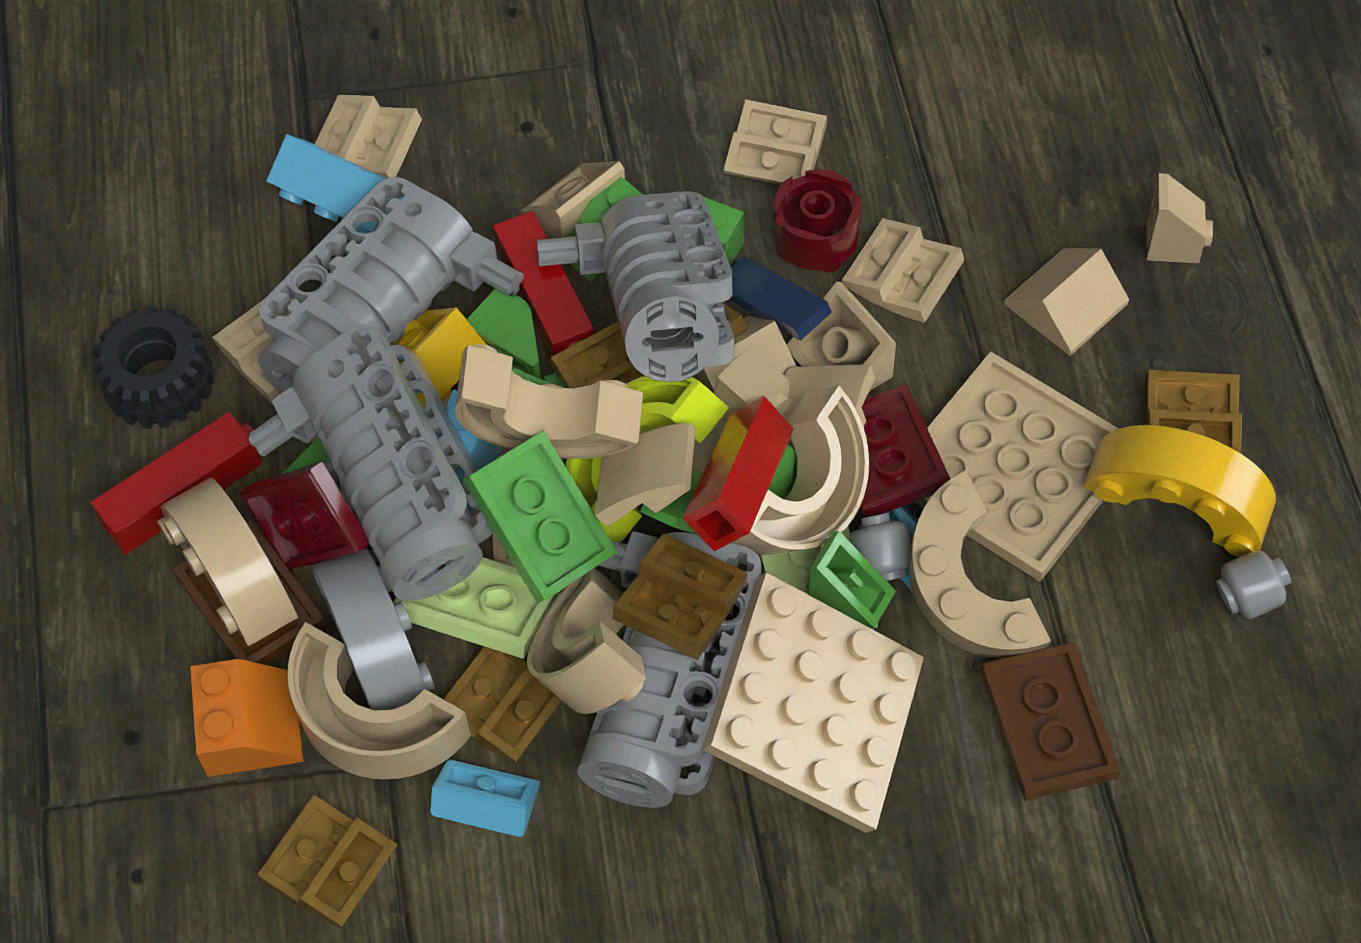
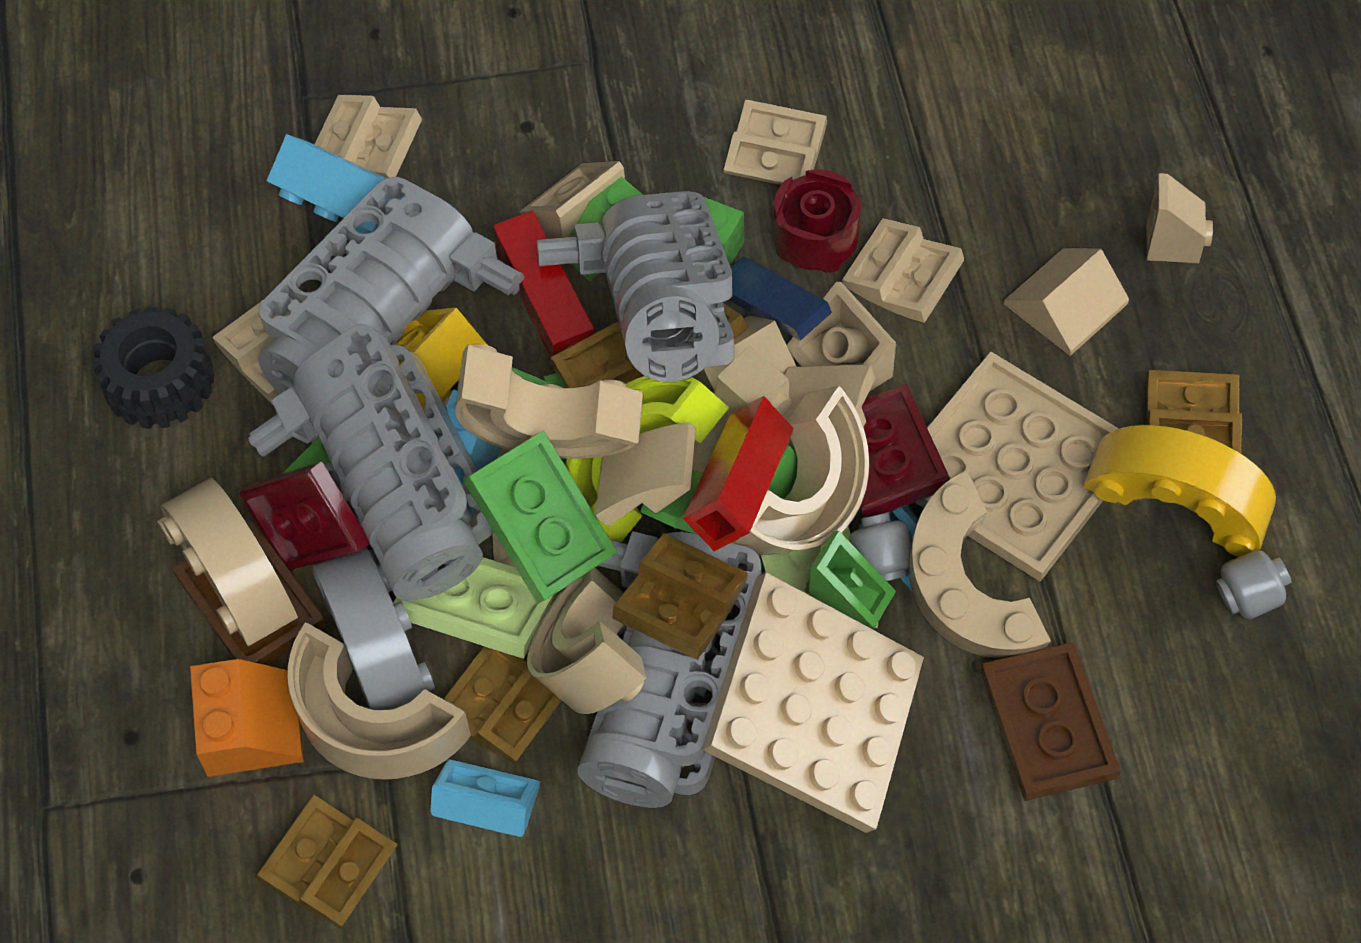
red brick [90,412,262,555] -> none
bright green slope [467,288,541,379] -> none

